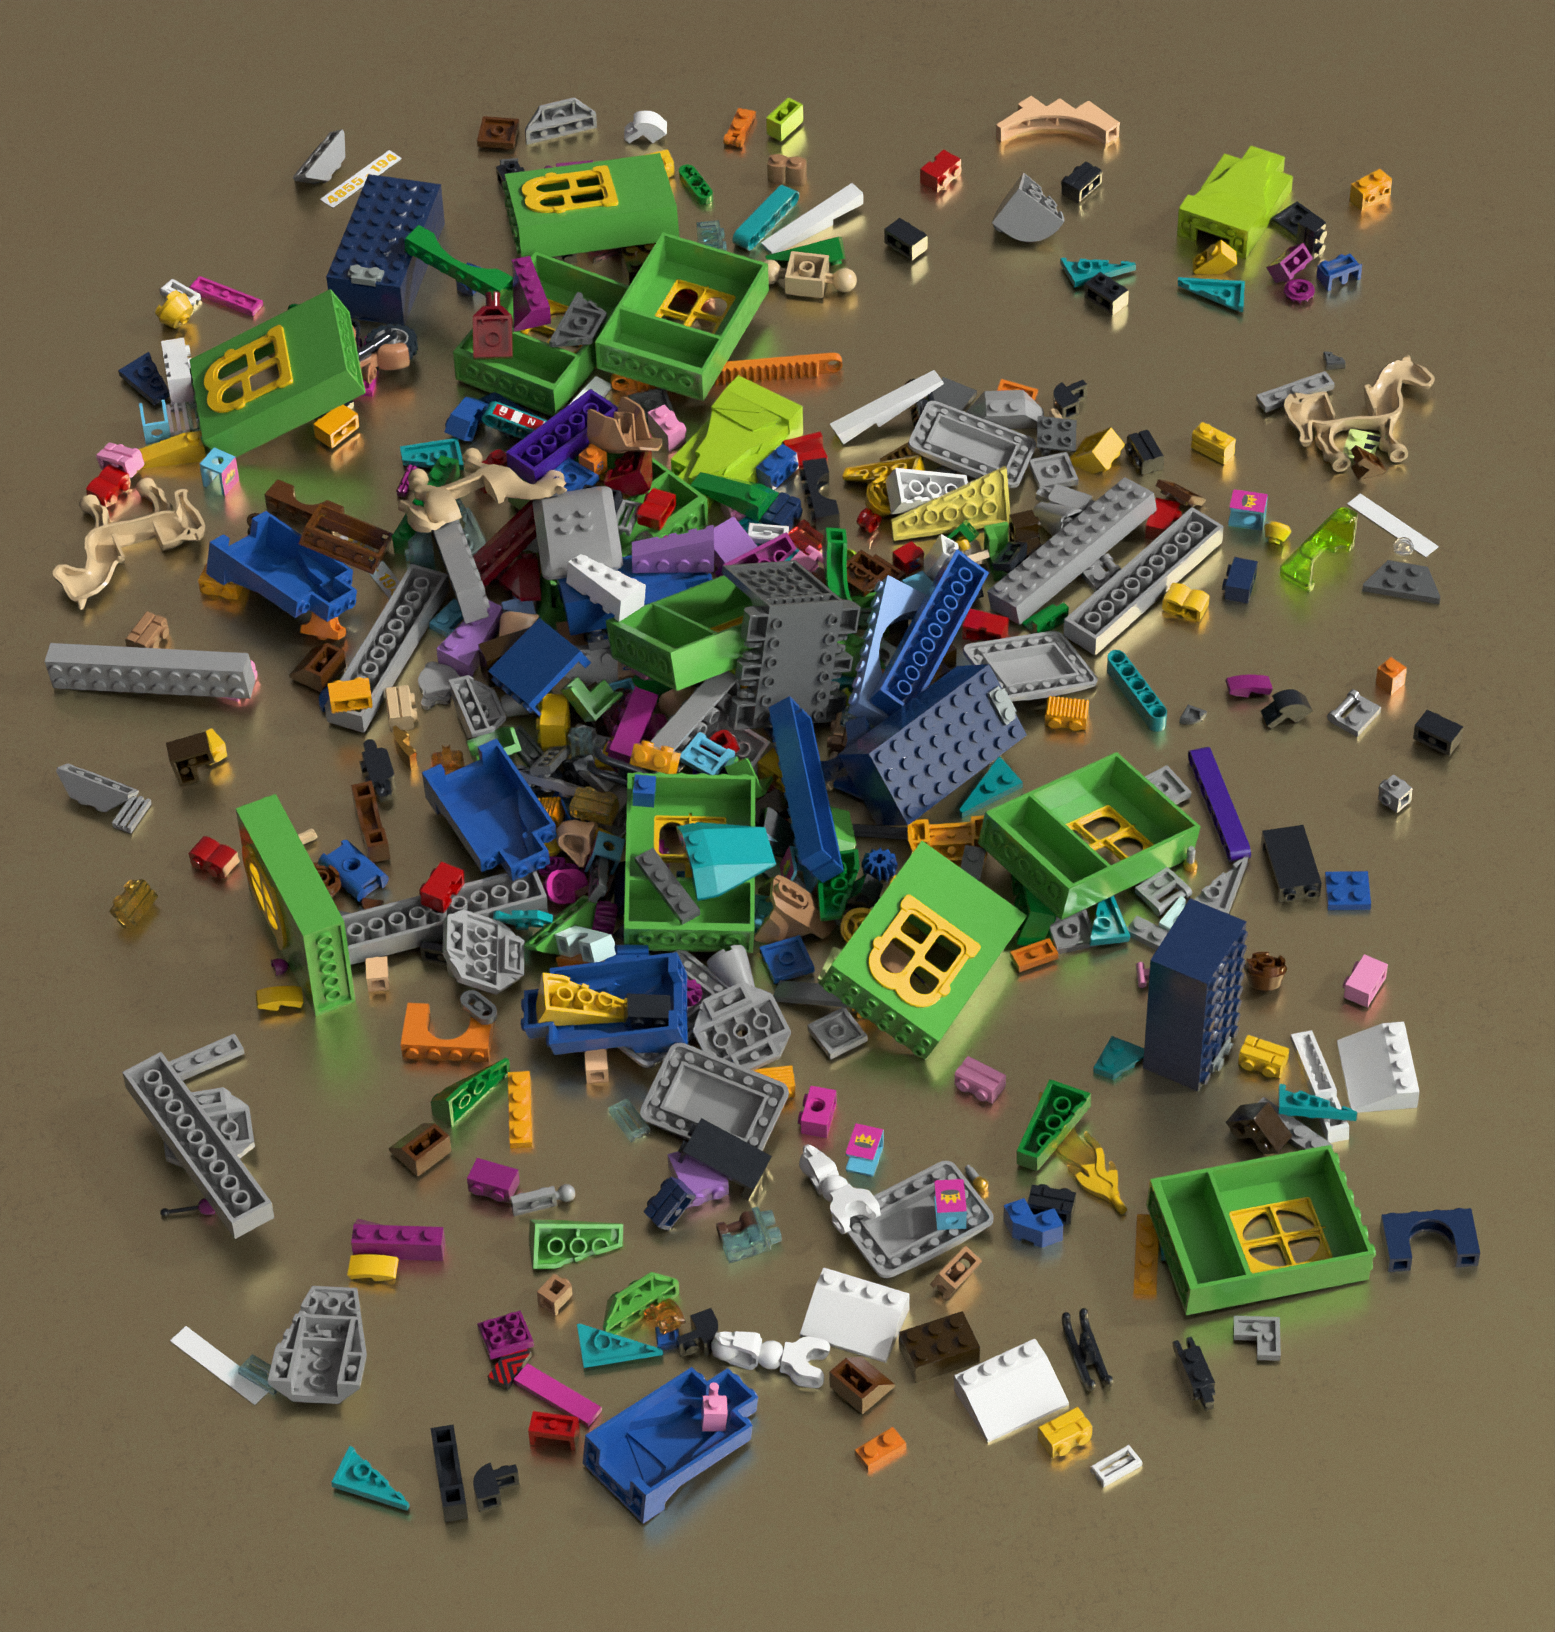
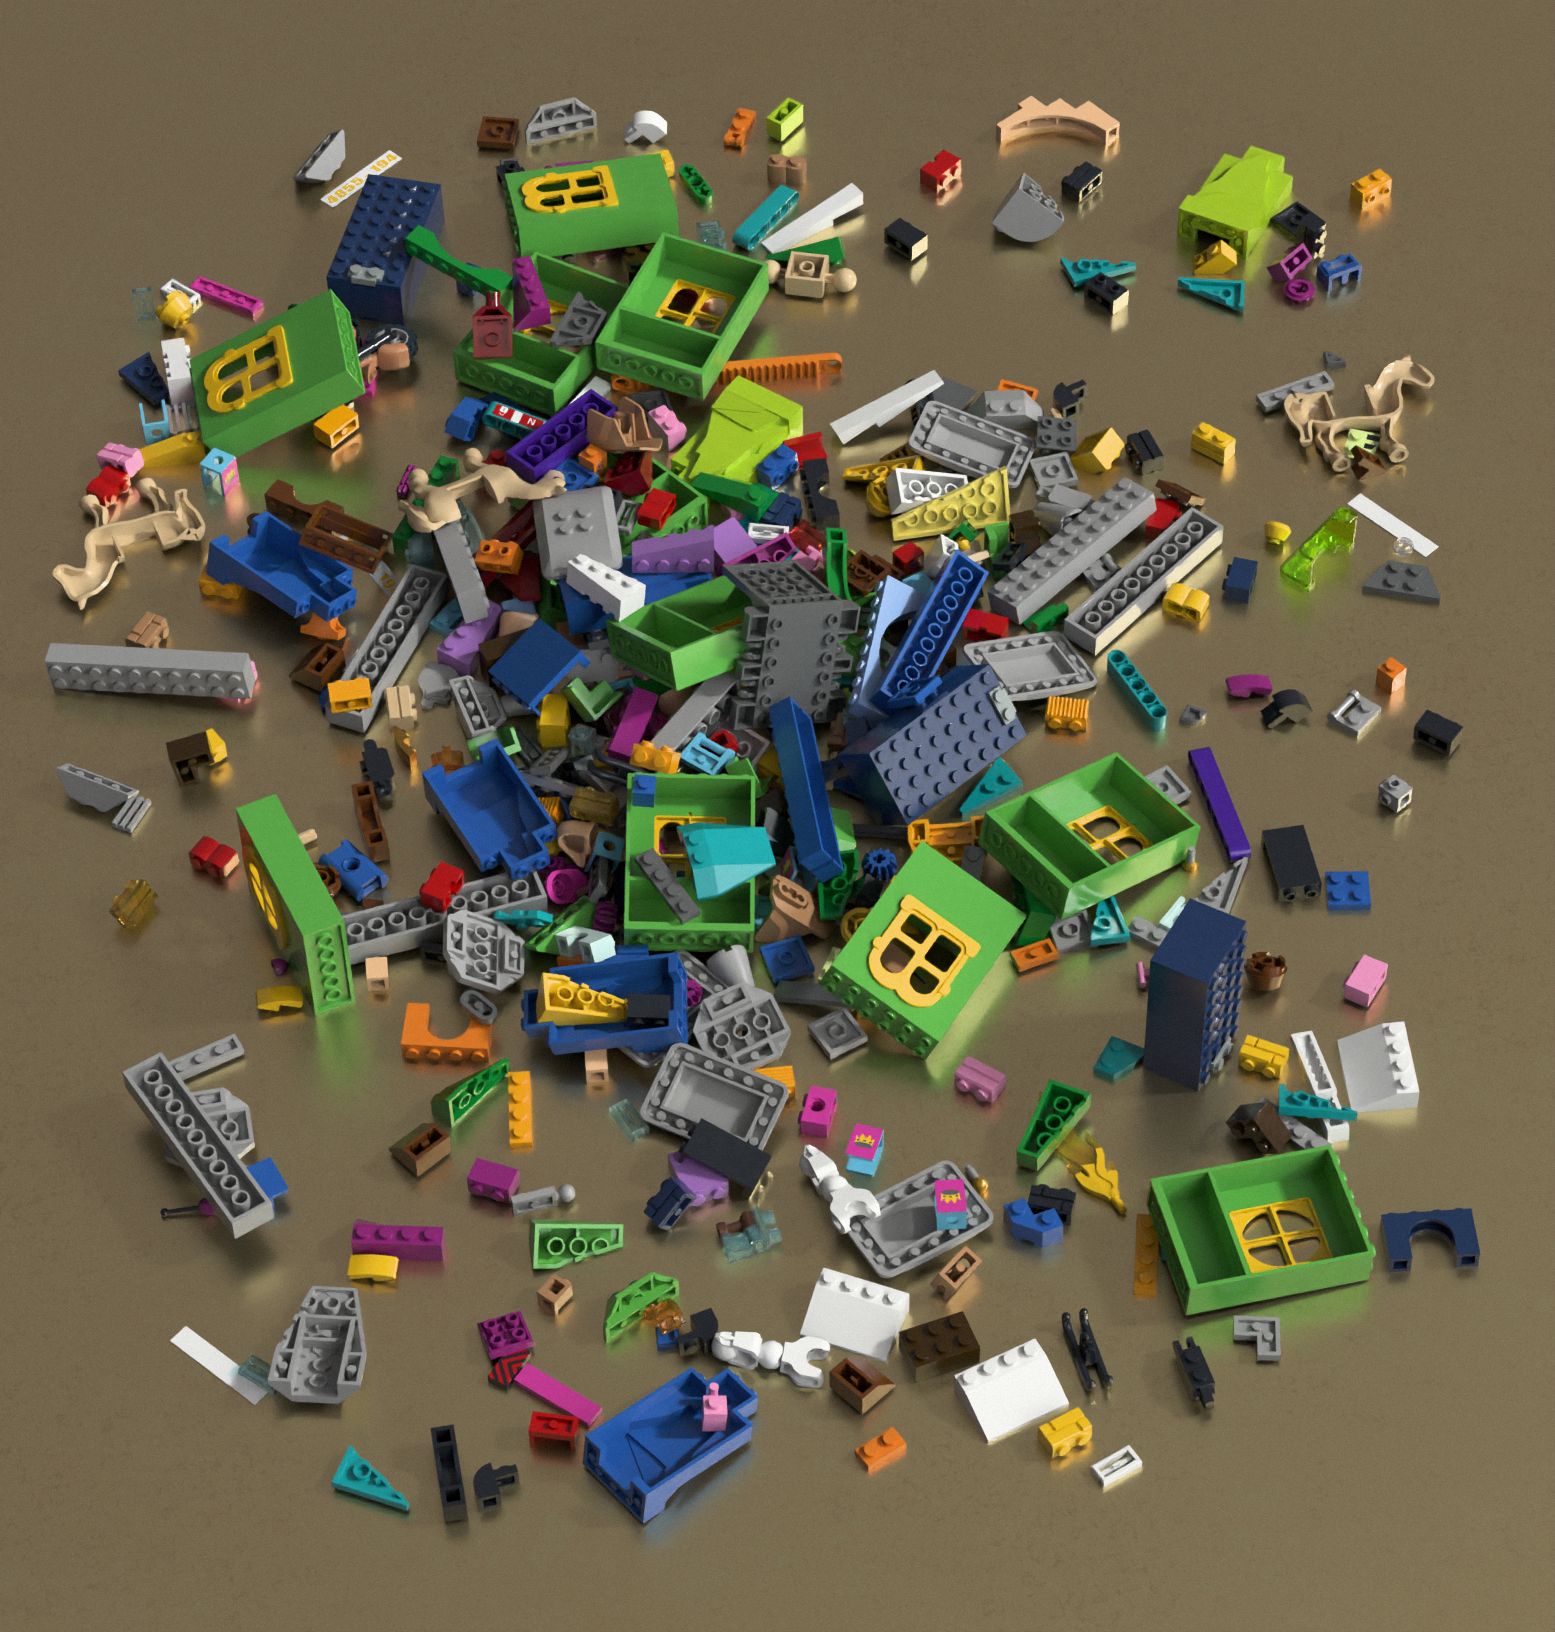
teal wing [400,438,464,471] -> none
teal wing [577,1324,663,1368] -> none
red wheel [856,508,882,533] -> none
light grey plate [1135,867,1192,916] -> none
piece [1228,489,1268,531] -> none
none -> clear light blue tile [132,287,156,321]
none -> blue panel [246,1157,289,1209]
none -> orange brick [474,539,524,575]
none -> blue plate [886,675,943,709]

